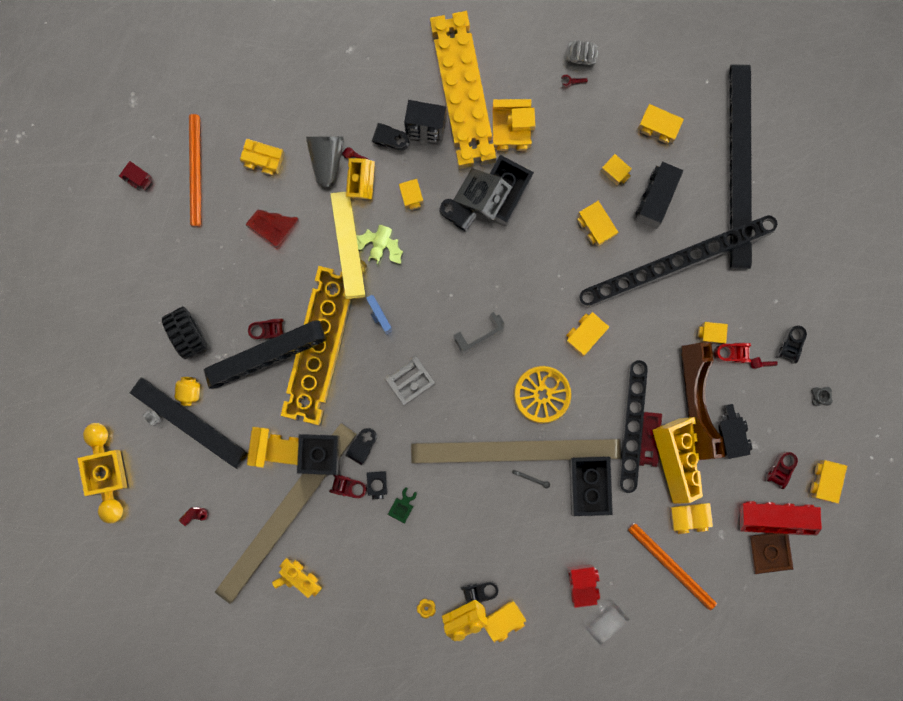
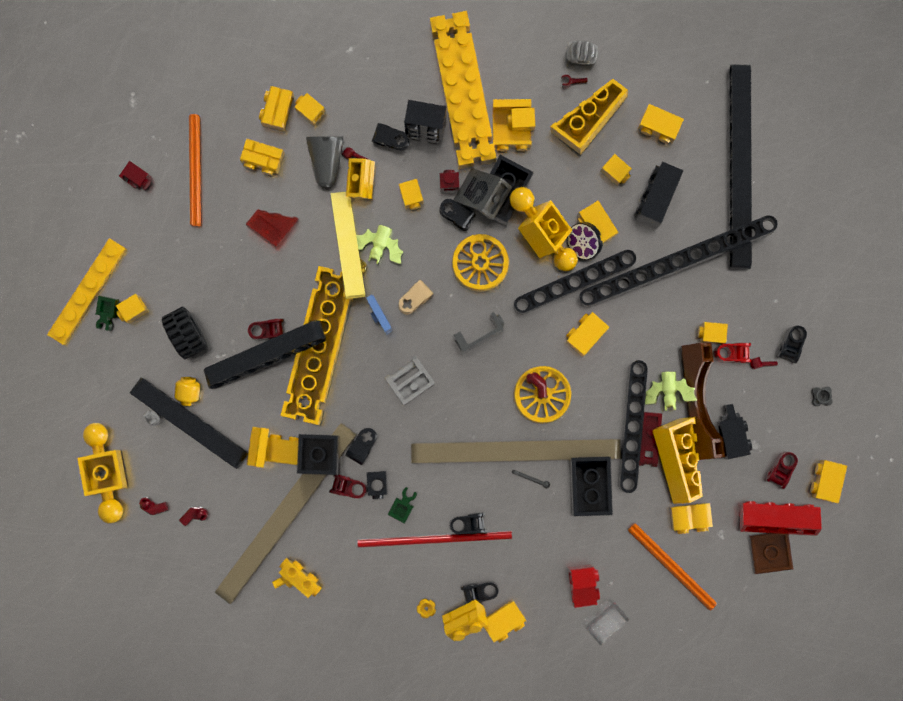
none -> yellow plate [47,238,127,345]
none -> dark green plate [95,296,119,331]
none -> yellow brick [116,294,149,324]
none -> dark red arm [139,497,169,515]
none -> yellow brick [259,86,294,131]
none -> yellow brick [295,93,326,126]
none -> red piece [357,531,512,548]
none -> tan piece [398,279,434,315]
none -> dark red brick [440,170,459,192]
none -> black piece [449,513,487,534]
none -> yellow piece [452,234,509,292]
none -> yellow brick [510,187,578,272]
none -> black beam [513,250,636,315]
none -> dark red arm [526,372,547,398]
none -> yellow wedge [550,79,628,155]
none -> tile [567,222,603,260]
none -> yellowish green animal [645,372,697,411]

